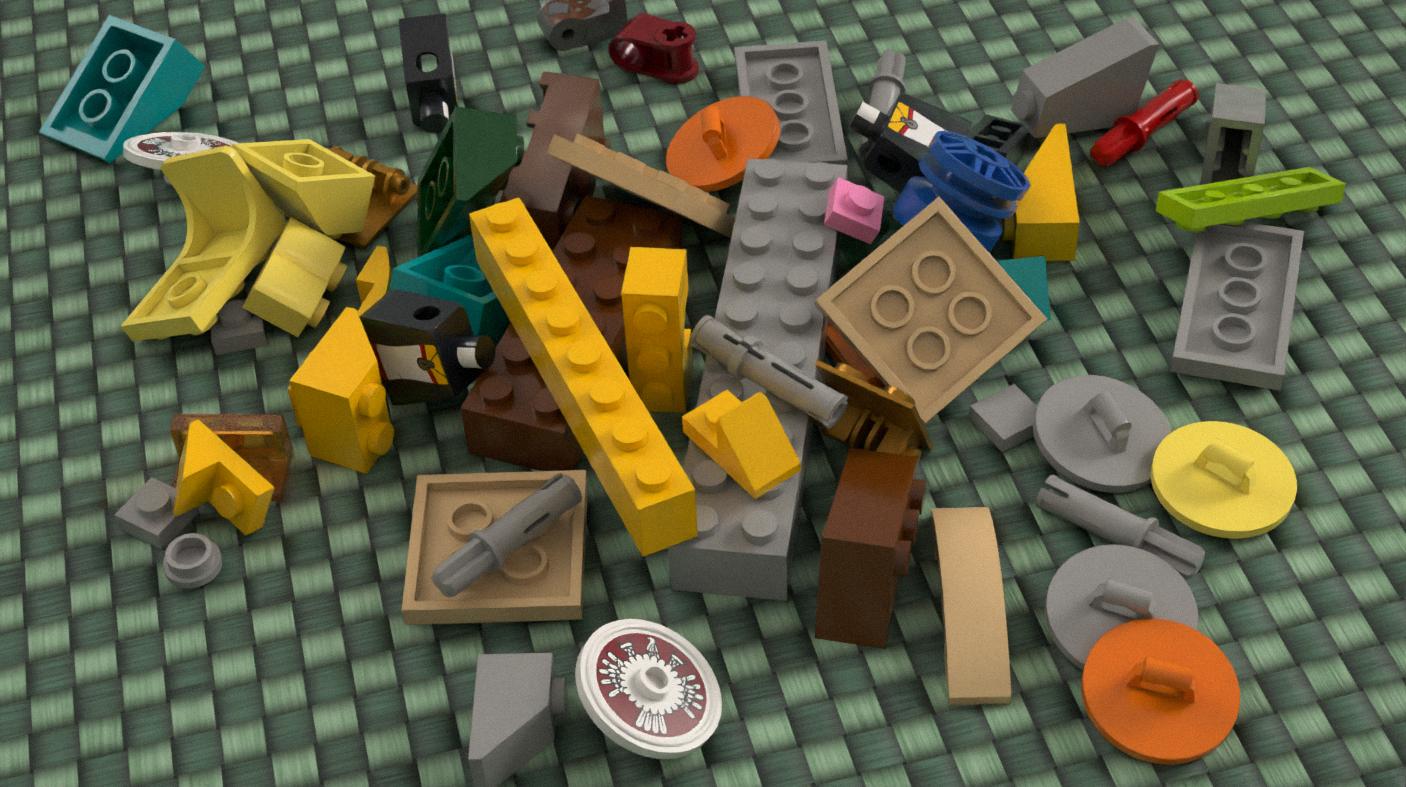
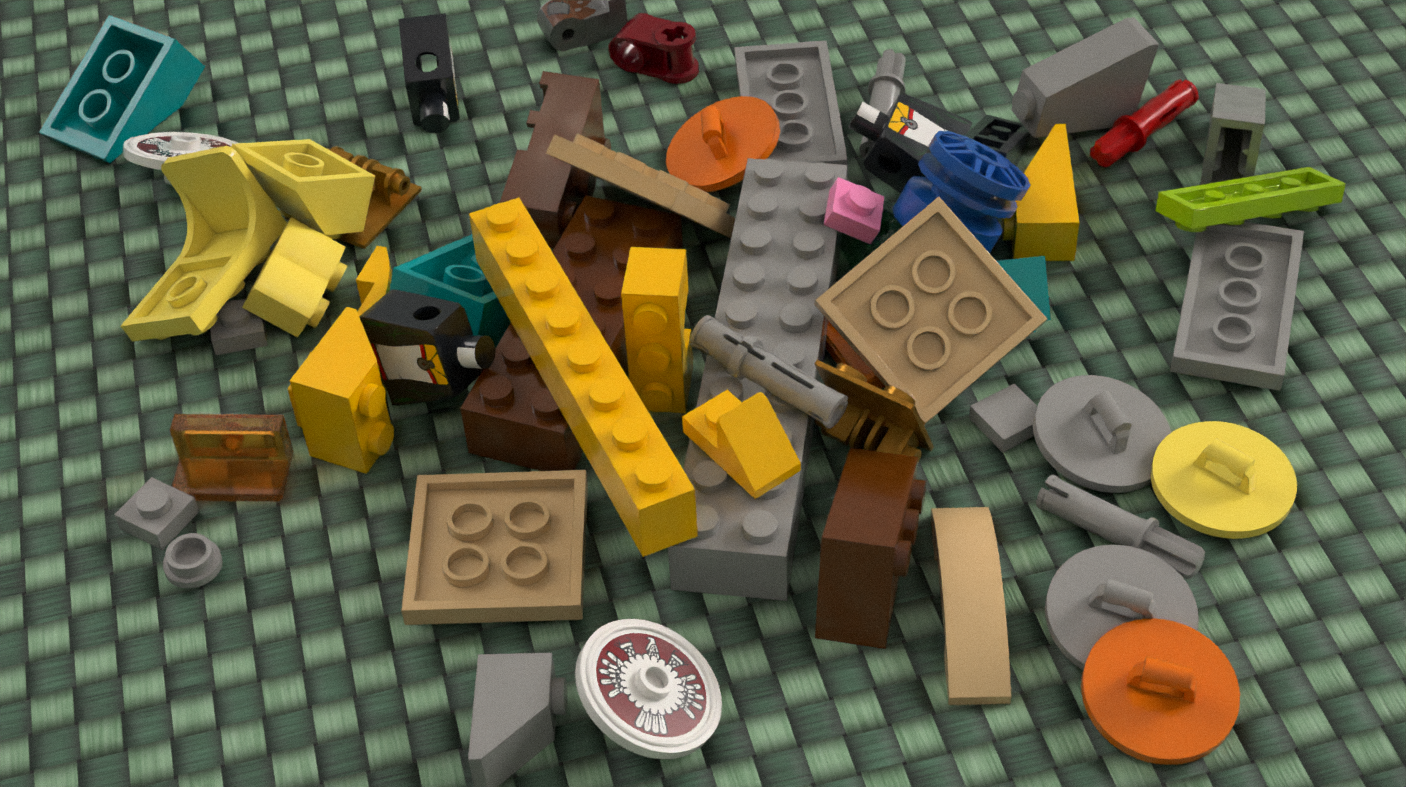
yellow slope [173,419,275,535] -> none
dark green slope [417,106,524,257] -> none
light grey axle [431,473,582,598] -> none

